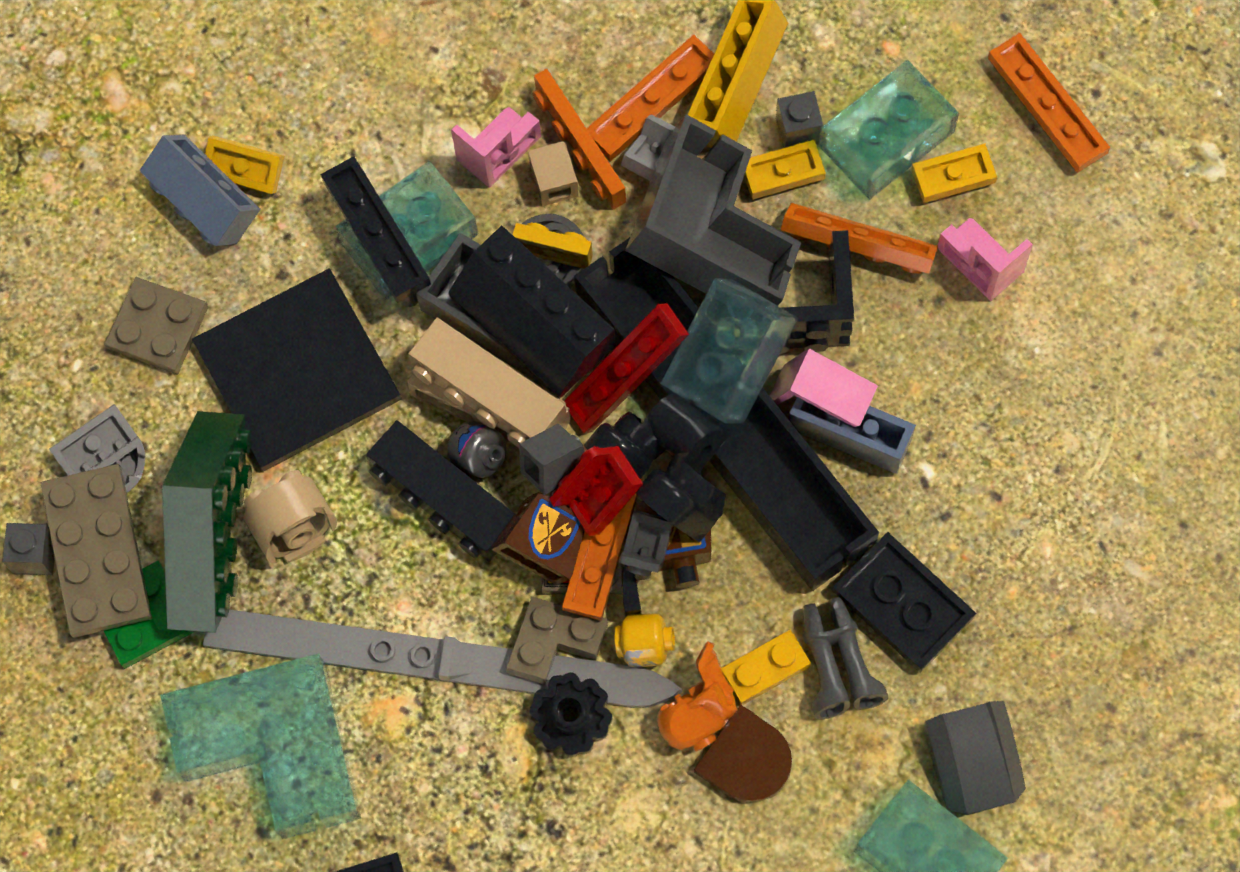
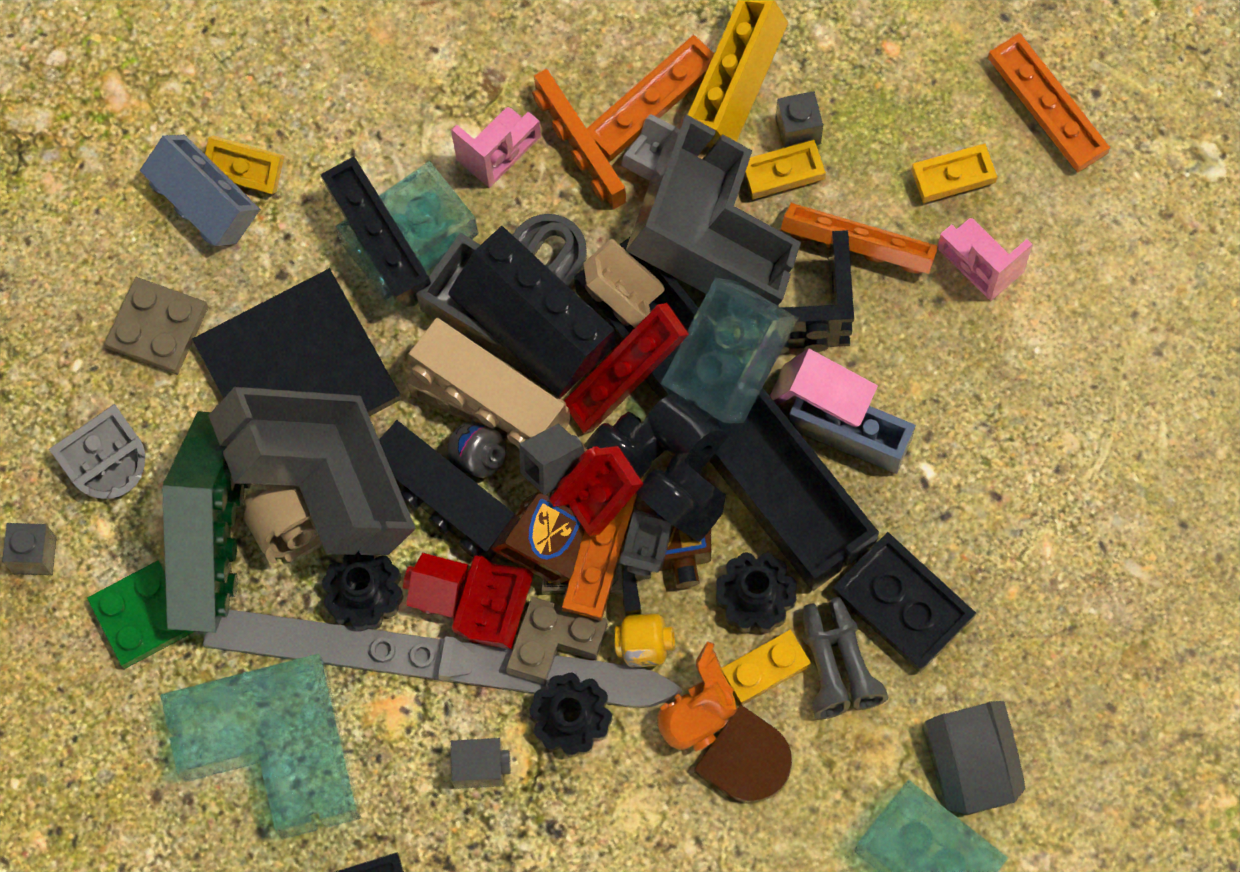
dark tan plate [40,464,152,638] -> none
yellow plate [512,223,593,269] -> none
tan panel [528,142,579,207] -> none
clear light blue brick [819,59,959,200] -> none
none -> dark grey piece [208,387,416,555]
none -> black plant [322,551,404,631]
none -> red brick [403,552,468,618]
none -> dark grey brick [451,738,511,789]
none -> red bracket [452,555,534,649]
none -> tan bracket [583,239,664,328]
none -> black plant [716,552,797,633]

